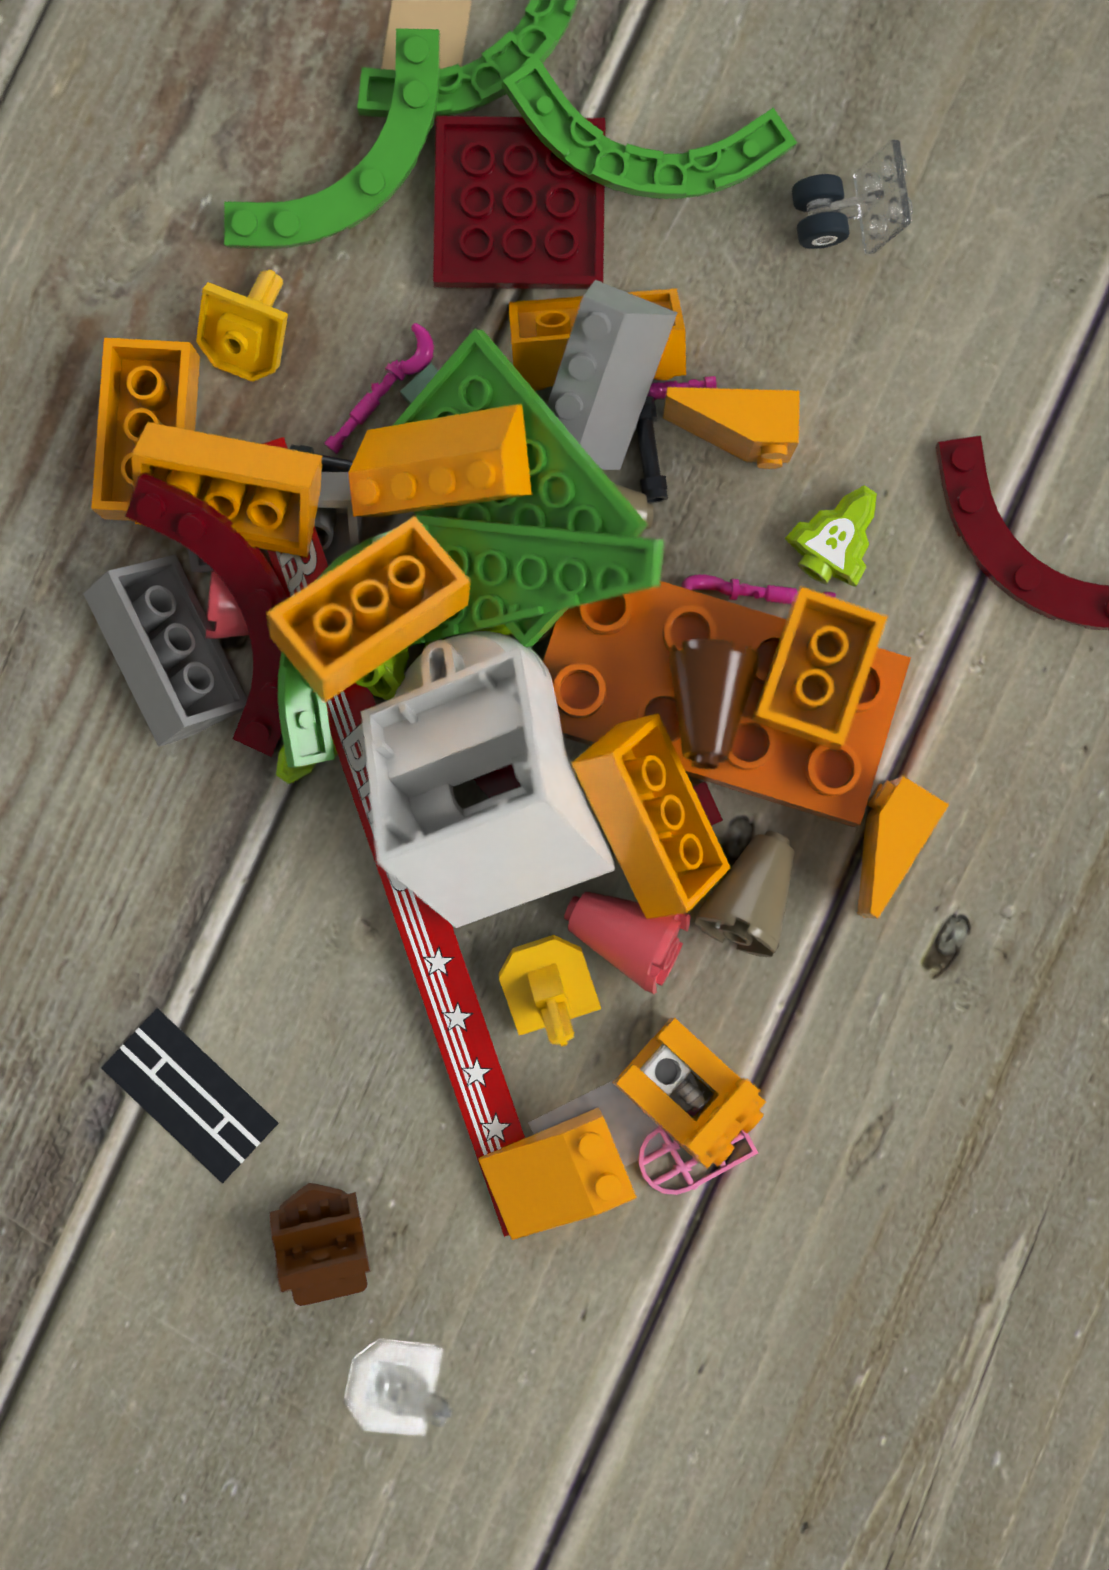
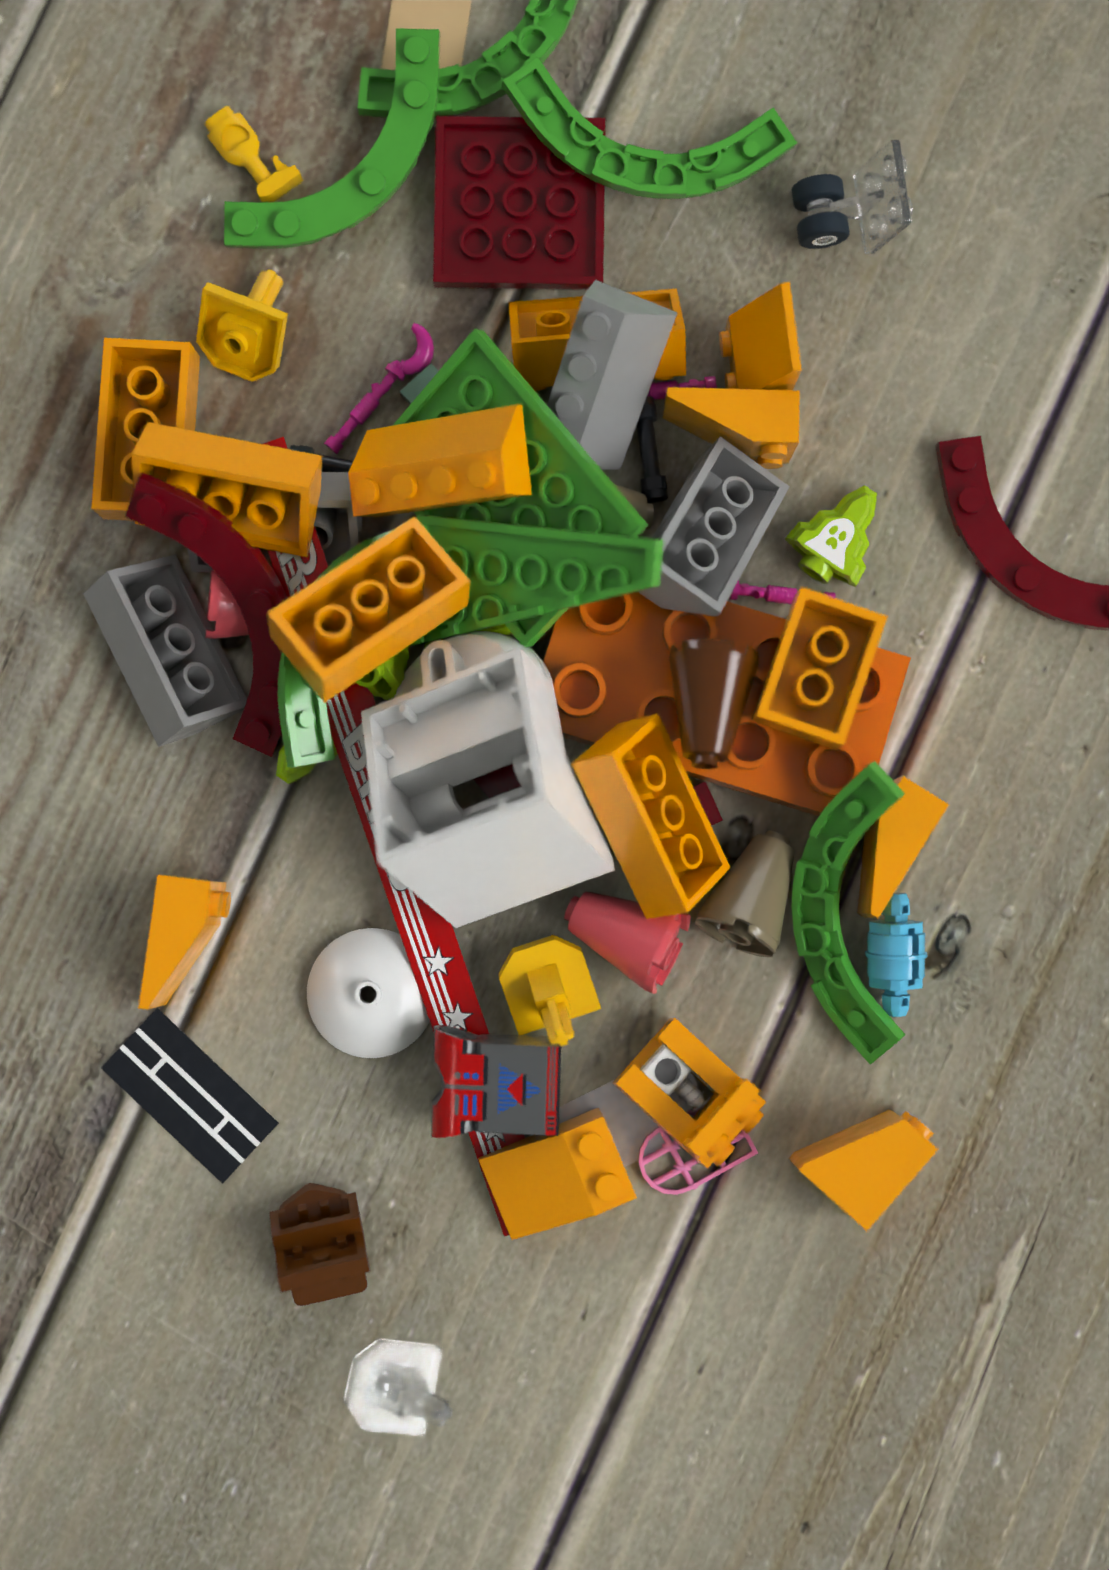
none -> light orange slope [138,874,231,1010]
none -> yellow piece [205,106,303,202]
none -> white dish [307,928,430,1058]
none -> piece [431,1025,561,1138]
none -> light grey slope [638,436,790,616]
none -> light orange slope [719,282,802,390]
none -> light orange slope [789,1109,939,1231]
none -> bright green plate [792,761,906,1065]
none -> medium azure piece [865,892,927,1017]

